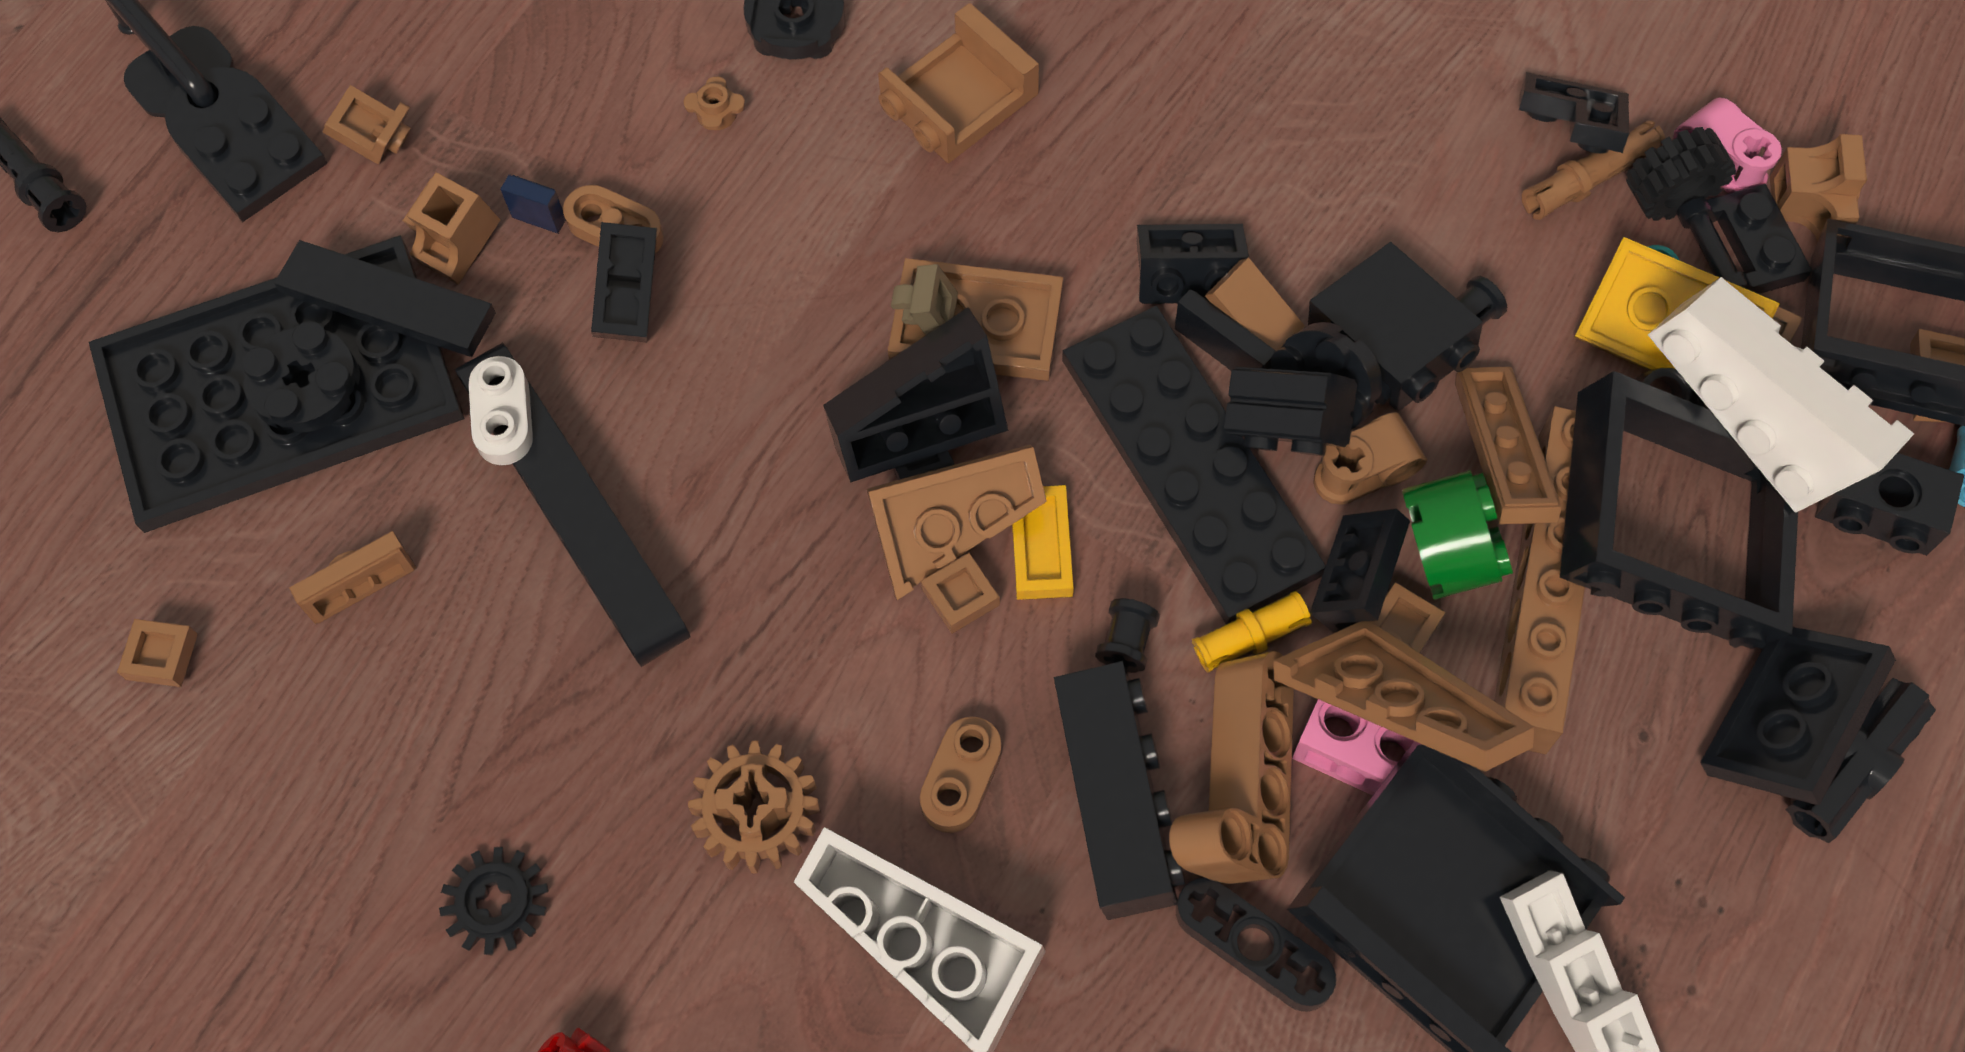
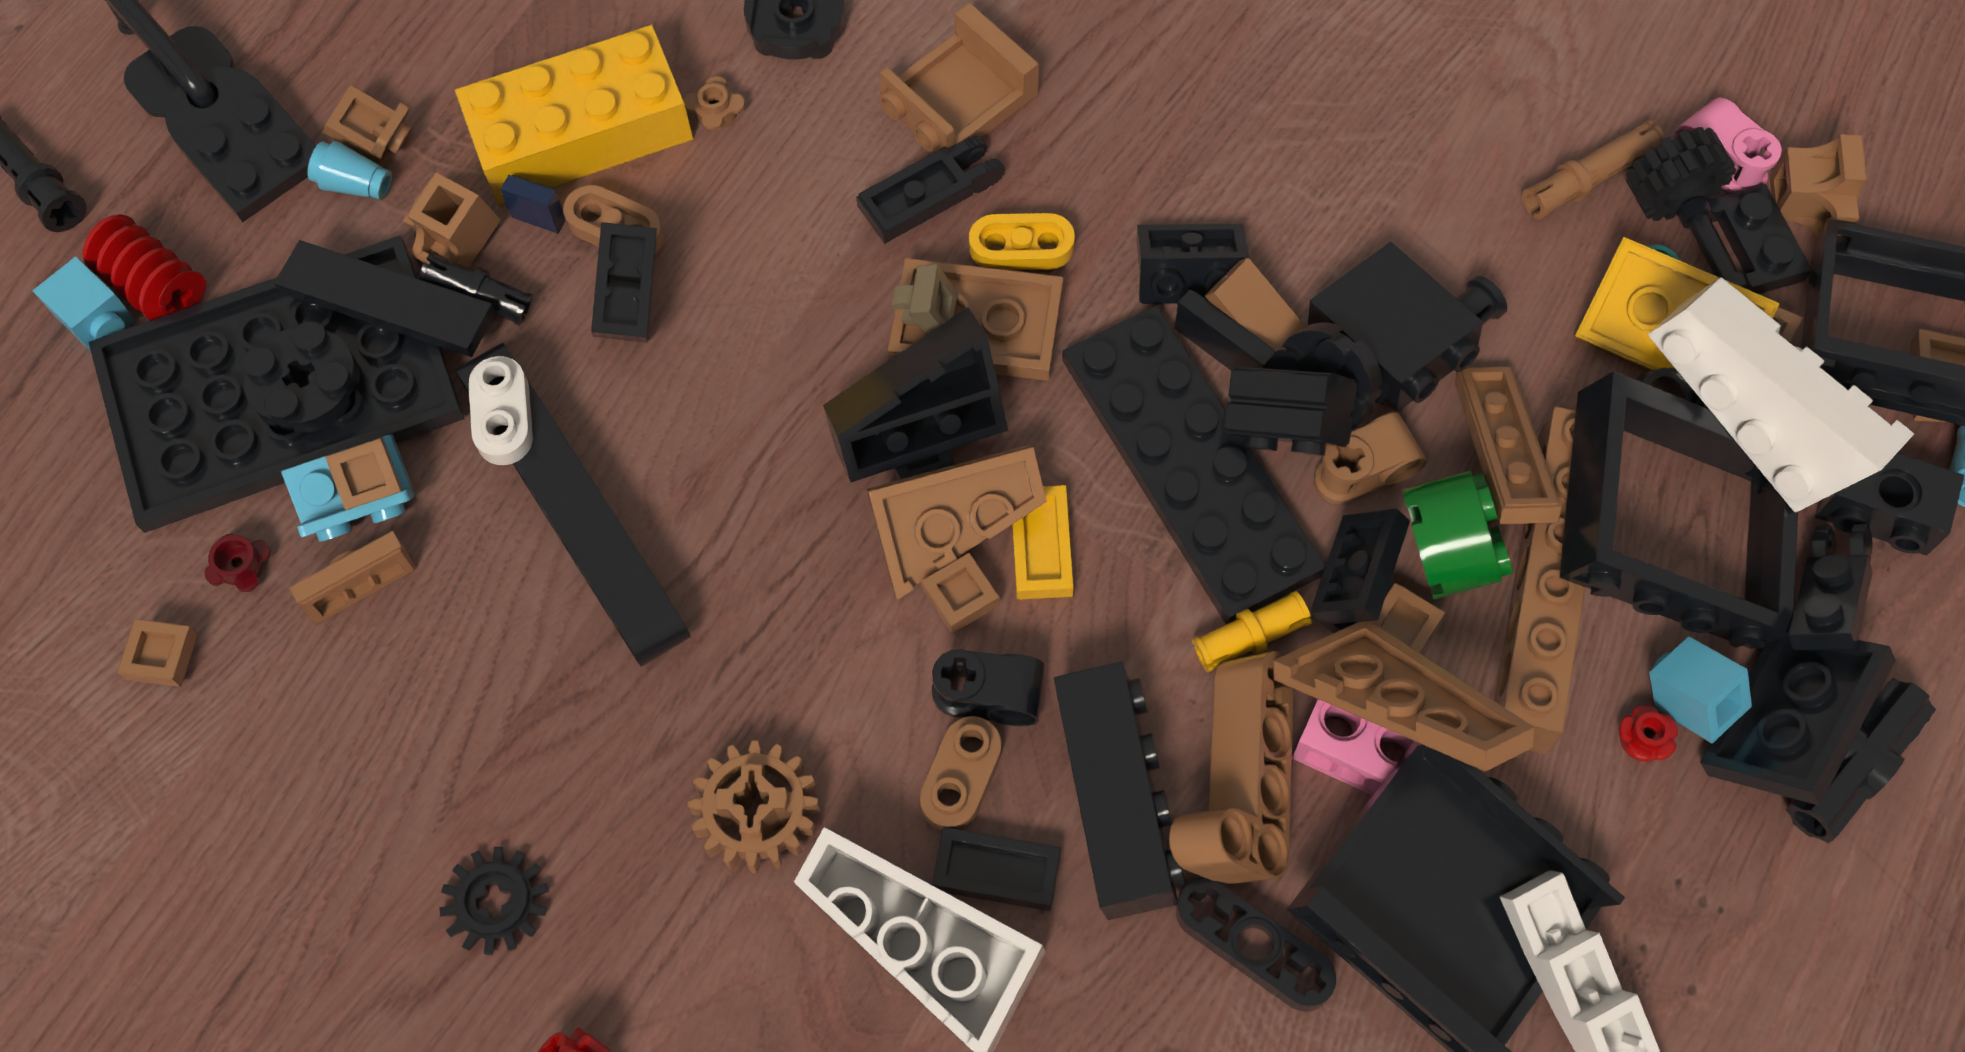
black bush [1095,598,1160,673] -> none
black plate [1519,72,1629,154] -> none
none -> medium azure brick [32,256,136,352]
none -> red piece [82,214,207,321]
none -> dark red plate [204,534,271,592]
none -> medium azure bracket [281,434,416,542]
none -> medium azure cone [308,141,392,200]
none -> medium nougat plate [325,437,403,511]
none -> black pin [419,251,533,326]
none -> yellow brick [455,25,693,205]
none -> black hinge [856,135,1006,244]
none -> black piece [932,649,1045,726]
none -> black tile [932,827,1061,911]
none -> yellow plate [969,213,1075,270]
none -> red plate [1619,705,1678,762]
none -> medium azure brick [1649,636,1752,743]
none -> black hinge [1788,523,1873,650]

